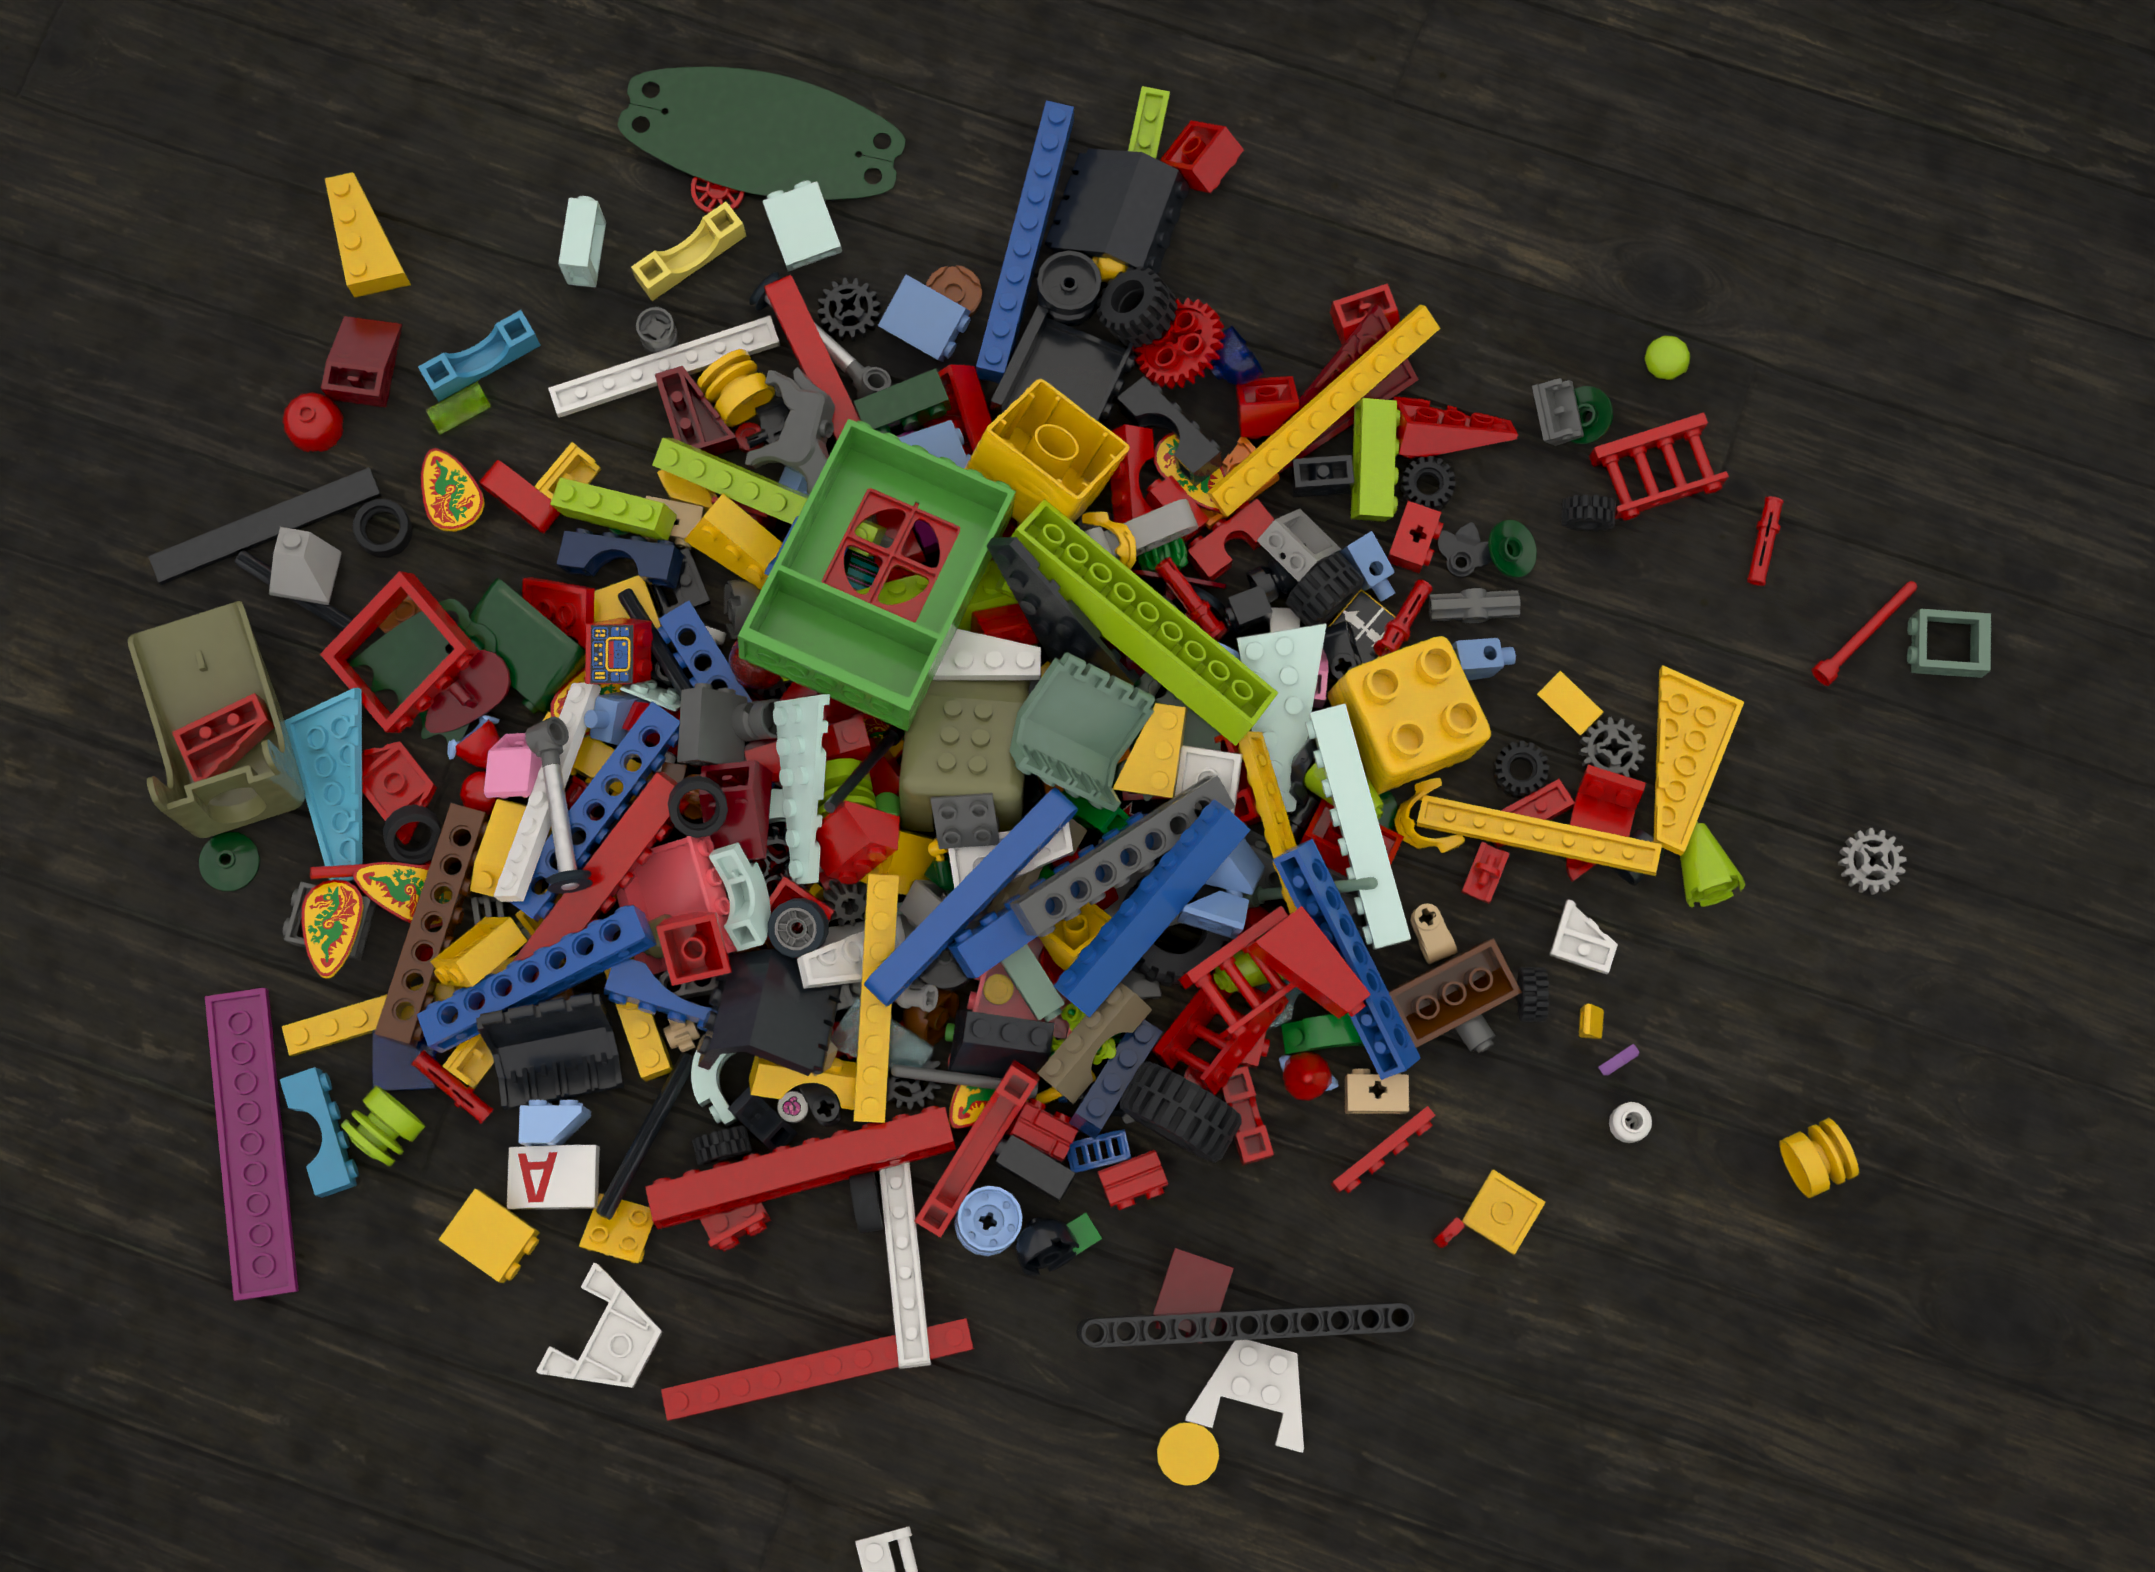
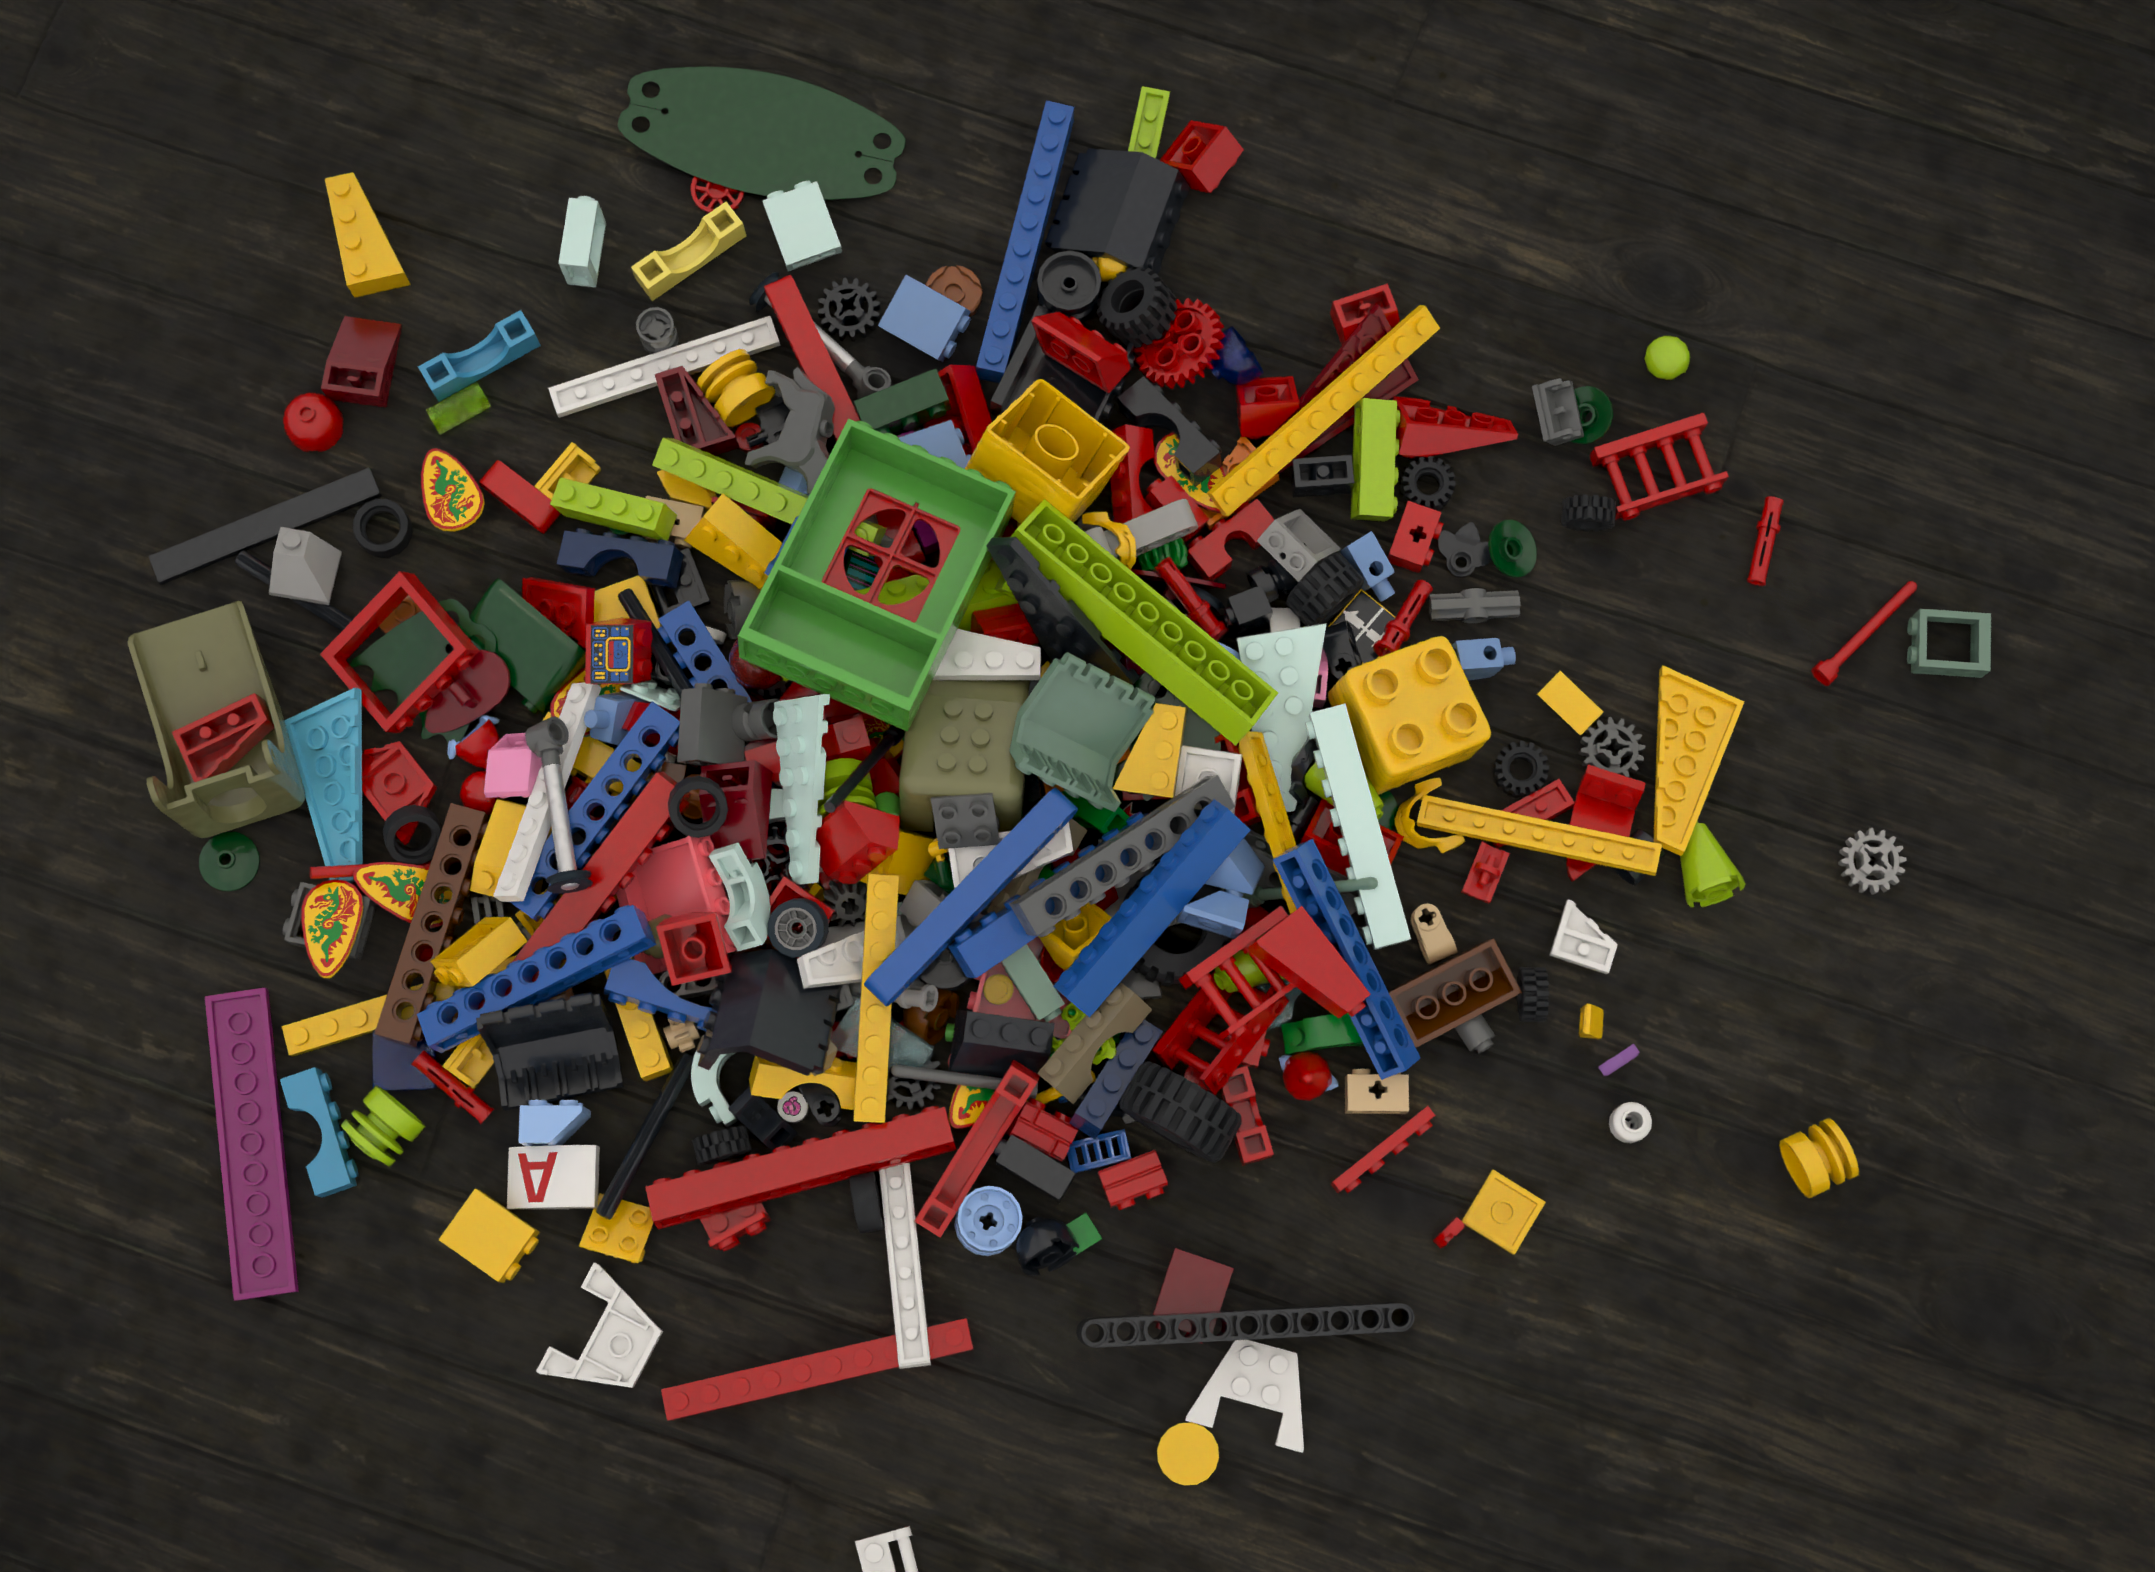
none -> red slope [1031,312,1131,394]

